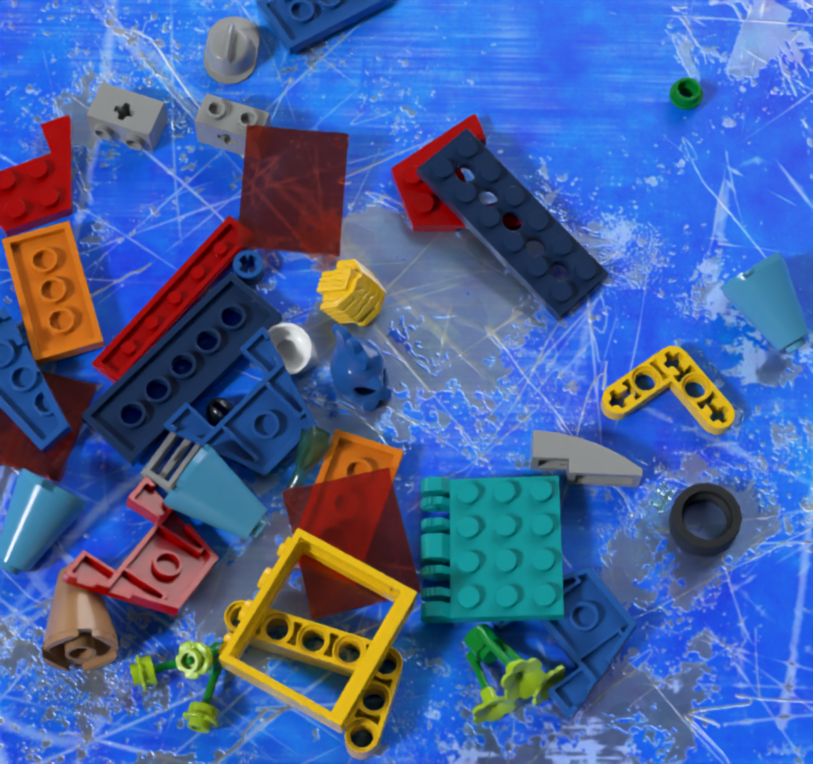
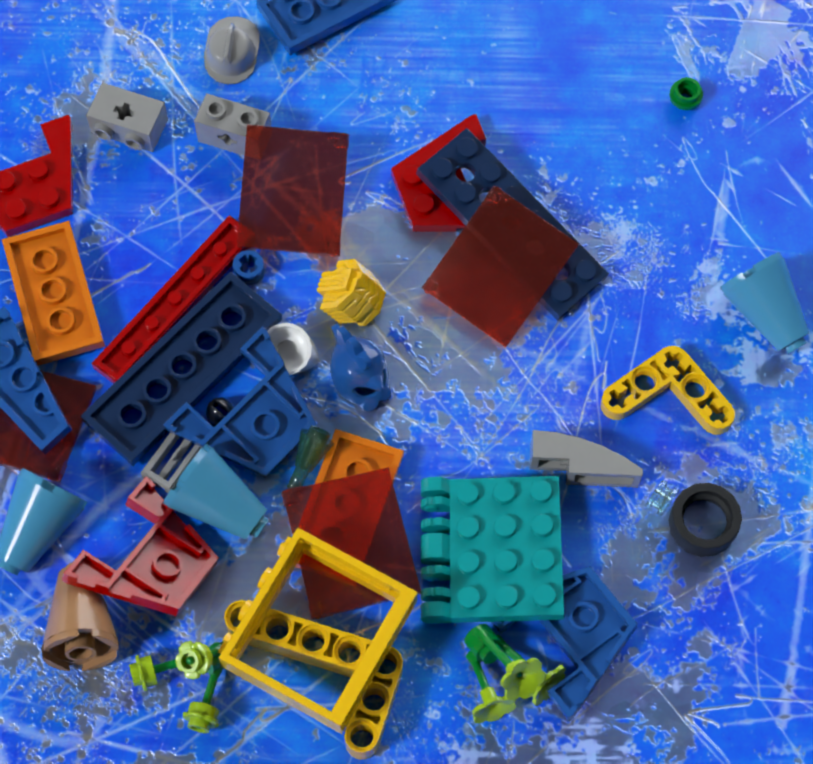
none -> clear red piece [421,185,579,347]

